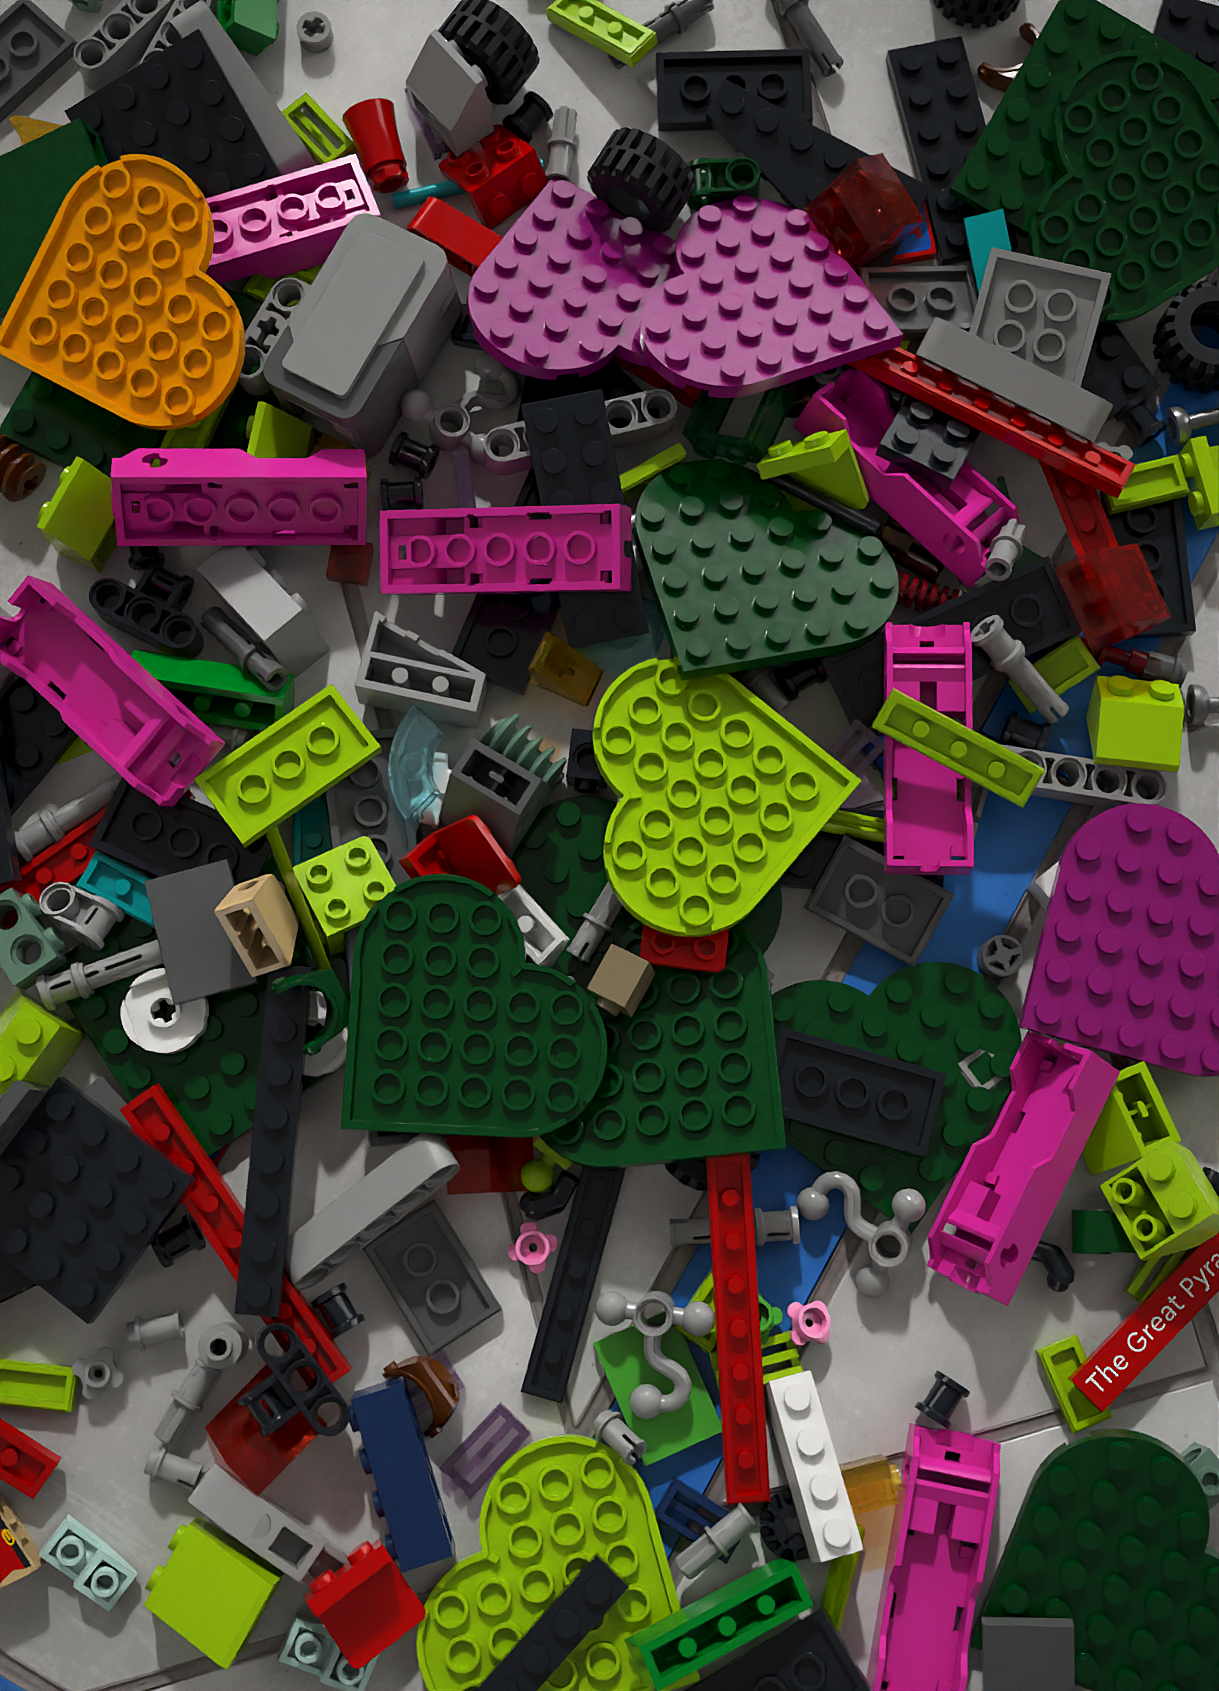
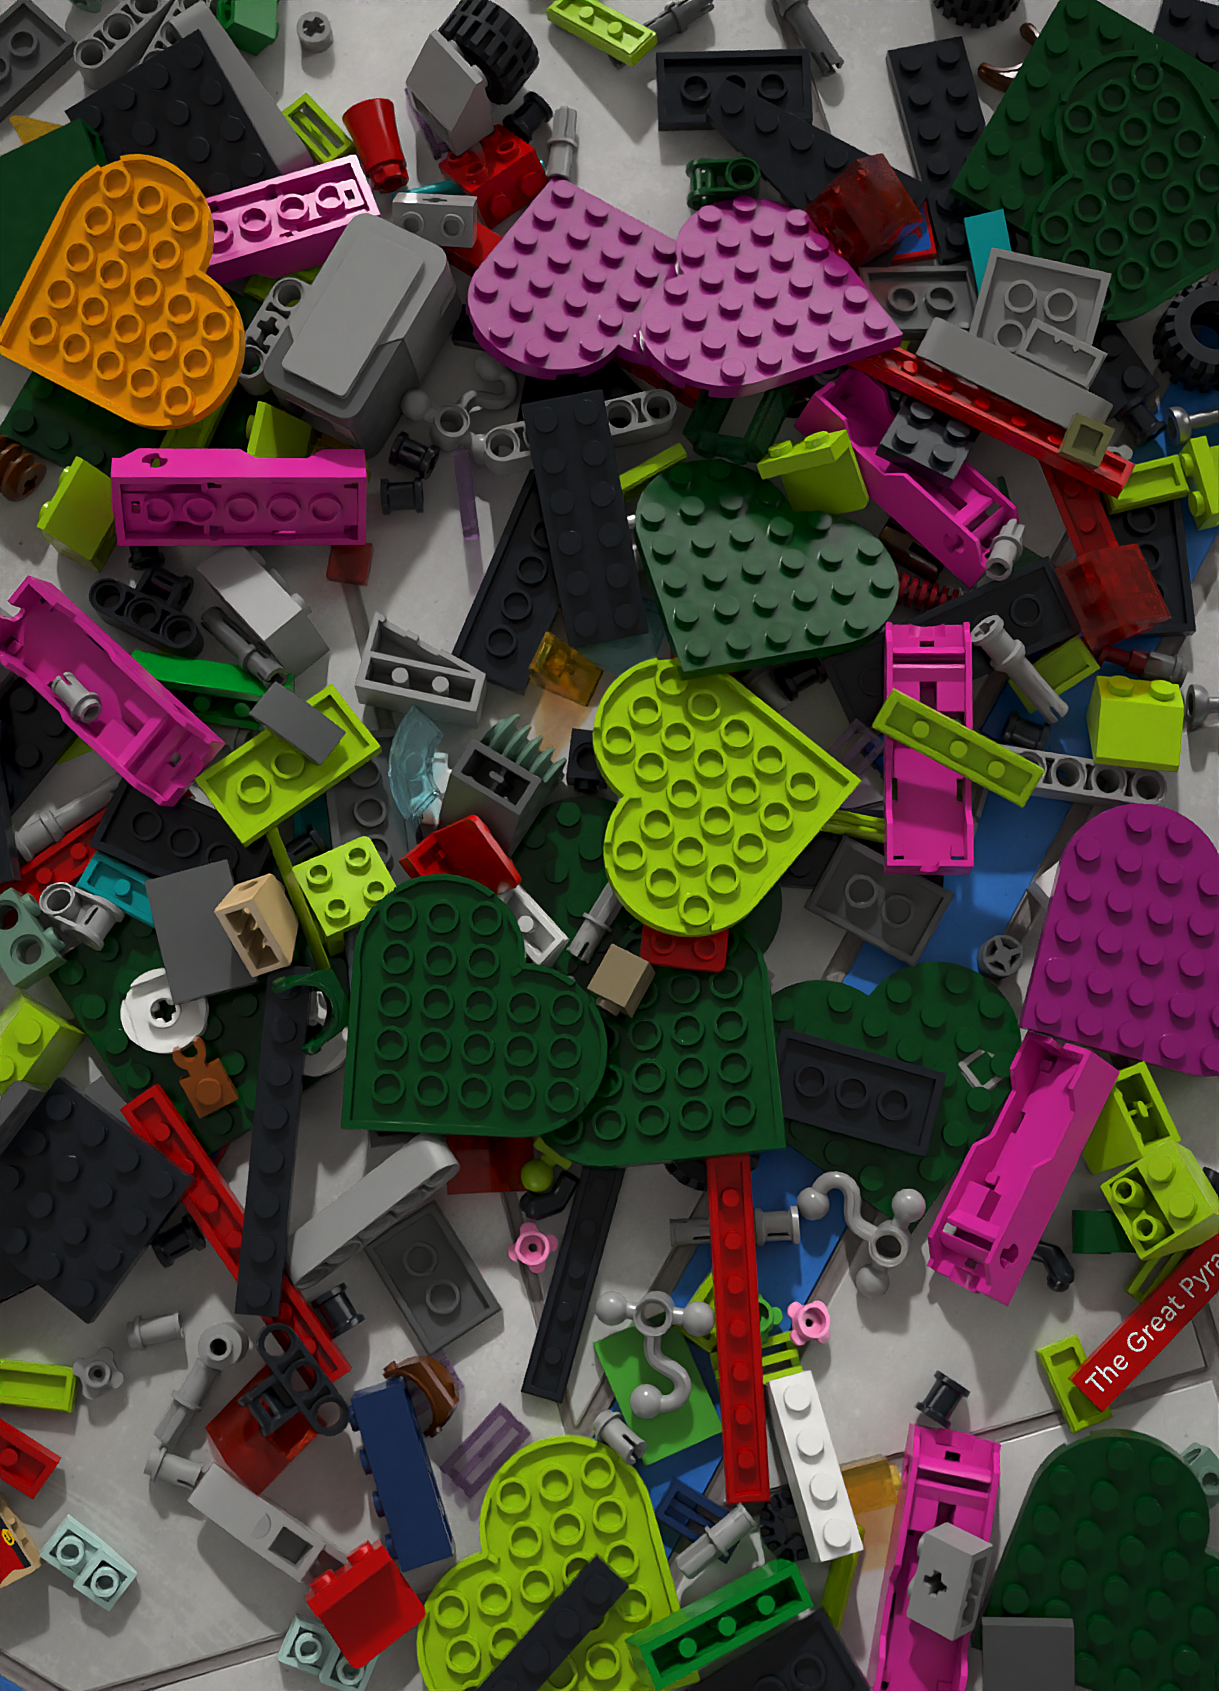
light grey pin [36,938,164,1012] -> none
lime slope [143,1517,286,1670] -> none
dark pink piece [379,504,632,595] -> none
black tyre [587,127,696,233] -> none
black bar [767,474,882,537] -> none
none -> light grey pin [51,672,103,723]
none -> dark orange plate [172,1036,239,1118]
none -> dark grey slope [248,681,346,766]
none -> black bush [284,823,330,867]
none -> light grey brick [392,192,478,248]
none -> light grey brick [906,1522,994,1641]
none -> light grey plate [1014,318,1107,391]
none -> olive plate [1057,413,1115,470]

